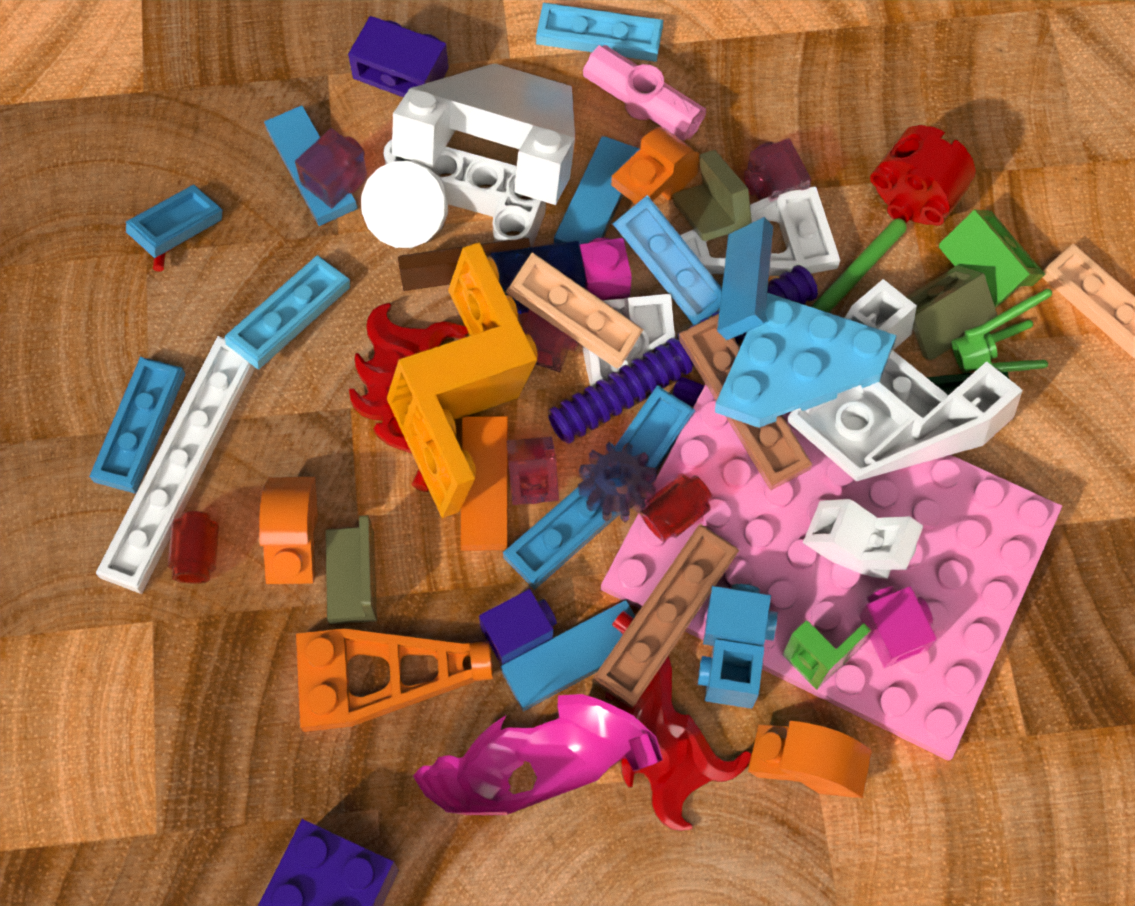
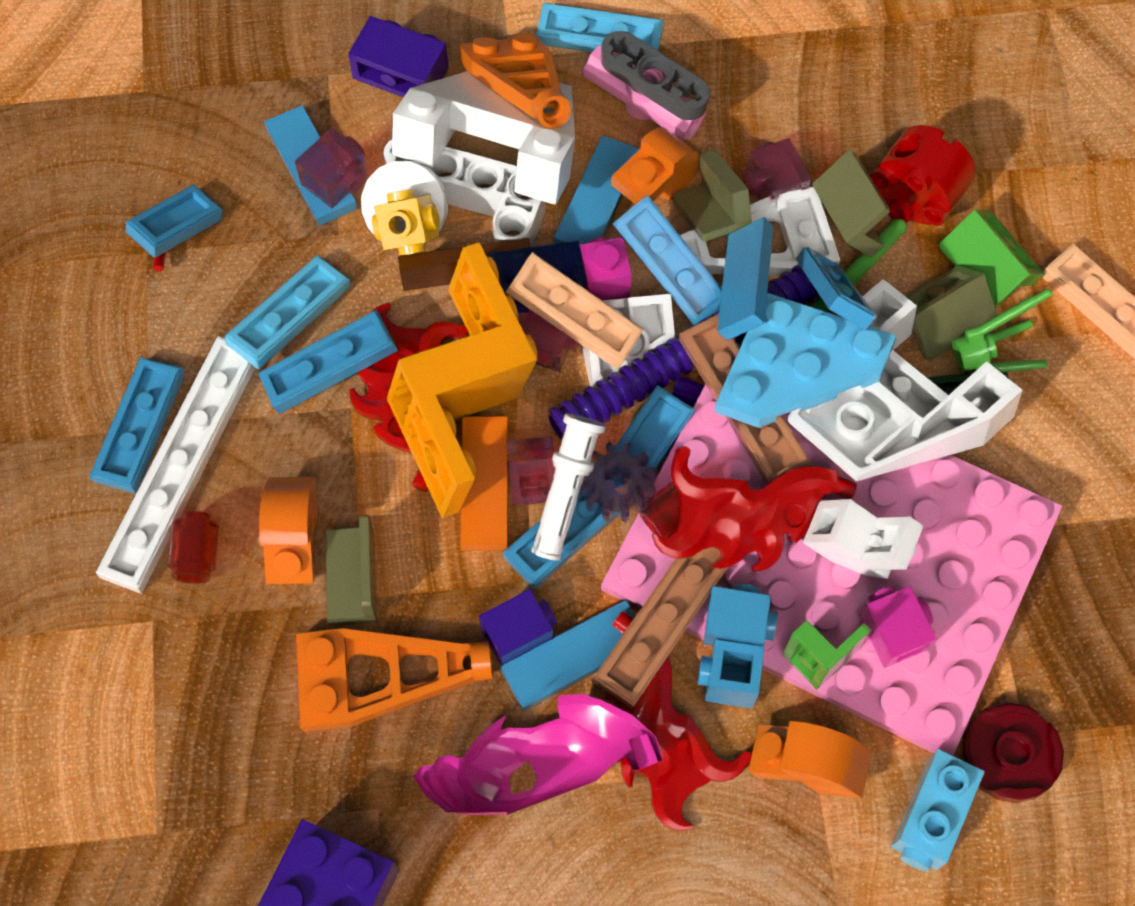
none -> dark azure tile [258,310,398,414]
none -> yellow brick [372,189,440,255]
none -> orange plate [459,33,571,129]
none -> white pin [531,413,606,560]
none -> dark grey beam [600,31,710,120]
none -> red piece [651,446,857,572]
none -> dark azure tile [796,247,876,330]
none -> olive panel [812,150,890,258]
none -> medium azure brick [891,749,985,871]
none -> dark red tile [962,703,1064,803]

